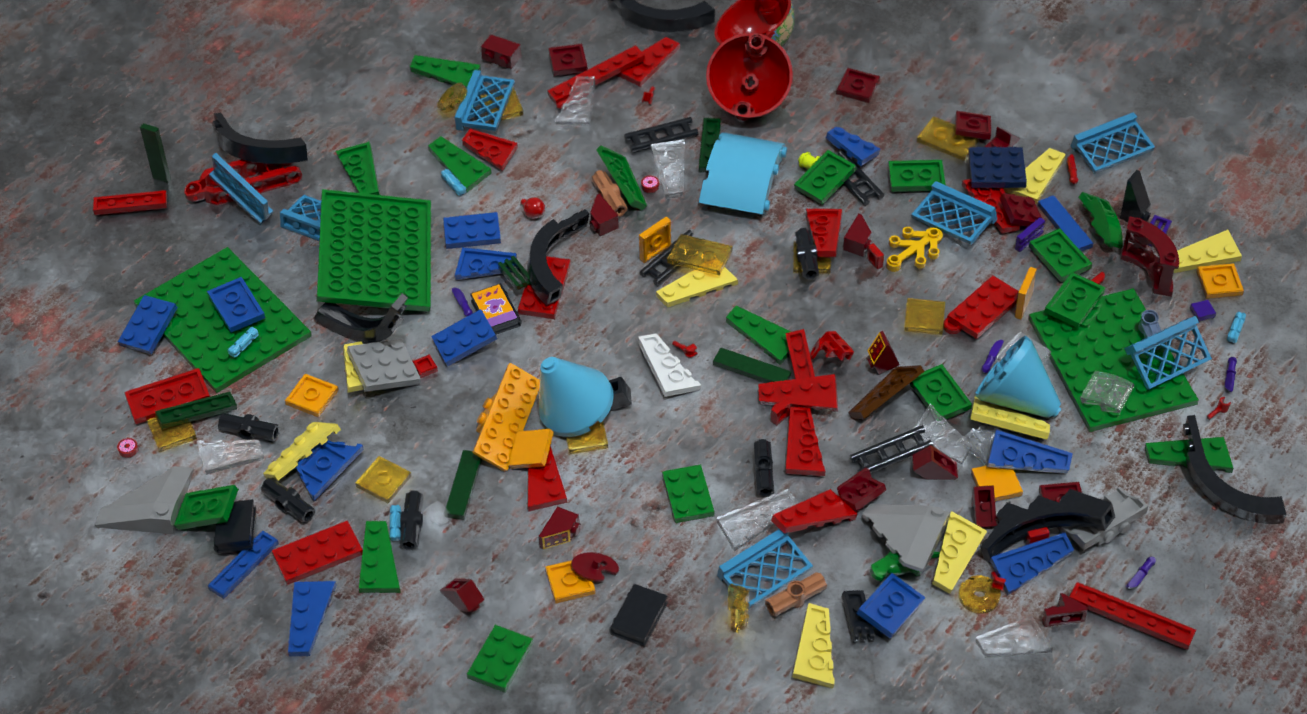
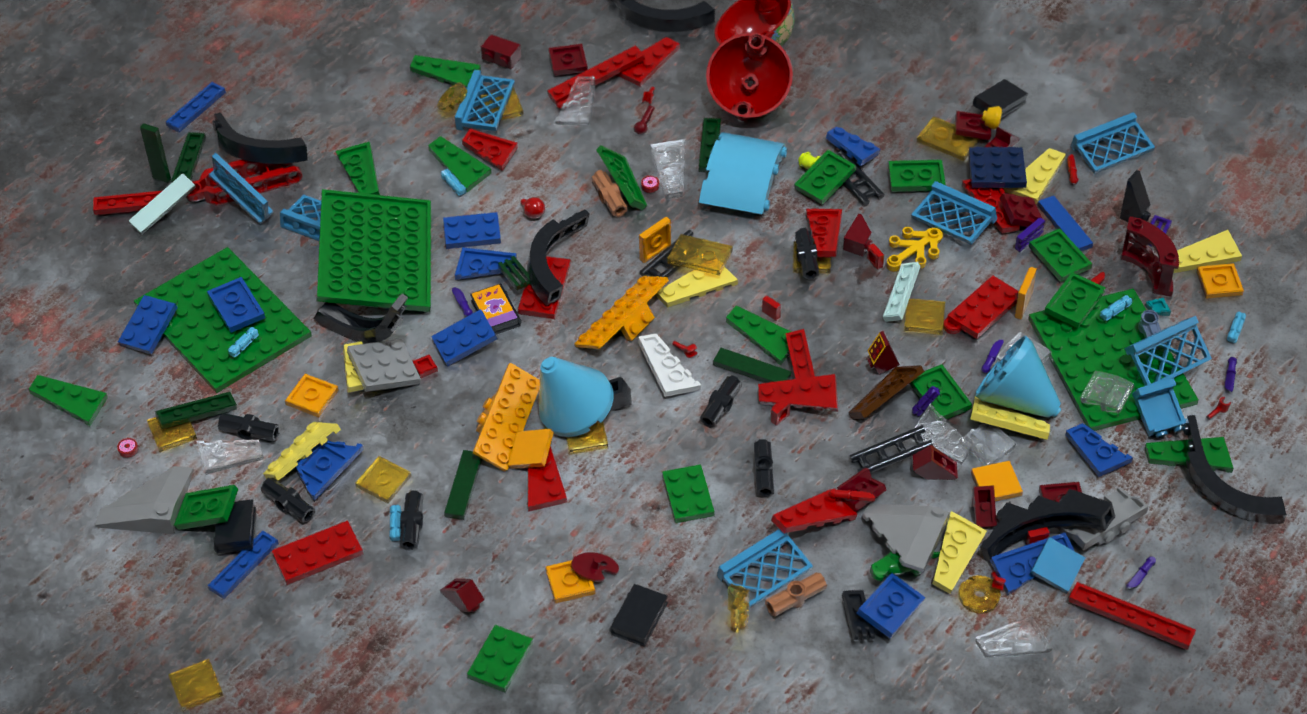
red plate [124,368,210,424] -> none
blue wing [288,581,337,657] -> none
green wing [359,521,401,593] -> none
clear piece [425,501,449,527] -> none
dark red slope [538,506,581,549] -> none
dark red slope [589,193,619,237] -> none
black bar [624,117,699,152] -> none
clear wing [717,489,798,551] -> none
red wing [785,407,826,476] -> none
light yellow wing [792,603,835,689] -> none
red piece [810,331,854,361] -> none
dark red tile [836,68,880,103] -> none
blue wing [986,430,1073,474] -> none
dark red slope [1042,593,1088,627] -> none
green slope [1078,192,1123,249] -> none
dark purple tile [1190,300,1216,321] -> none
none -> green wing [29,375,108,426]
none -> light aqua tile [129,174,196,235]
none -> blue tile [165,82,226,133]
none -> clear yellow tile [168,659,223,711]
none -> dark green tile [171,132,206,183]
none -> light orange bracket [574,276,669,349]
none -> dark red bar [634,105,655,134]
none -> black piece [700,375,742,428]
none -> red tile [762,296,781,321]
none -> red piece [829,489,875,501]
none -> light aqua tile [883,262,920,322]
none -> dark purple axle [912,386,940,416]
none -> black piece [973,79,1028,118]
none -> yellow cone [982,106,1002,130]
none -> dark azure tile [1030,537,1085,594]
none -> blue wing [1065,423,1133,477]
none -> medium azure axle [1100,295,1132,321]
none -> dark azure panel [1132,378,1186,438]
none -> teal tile [1145,297,1171,316]

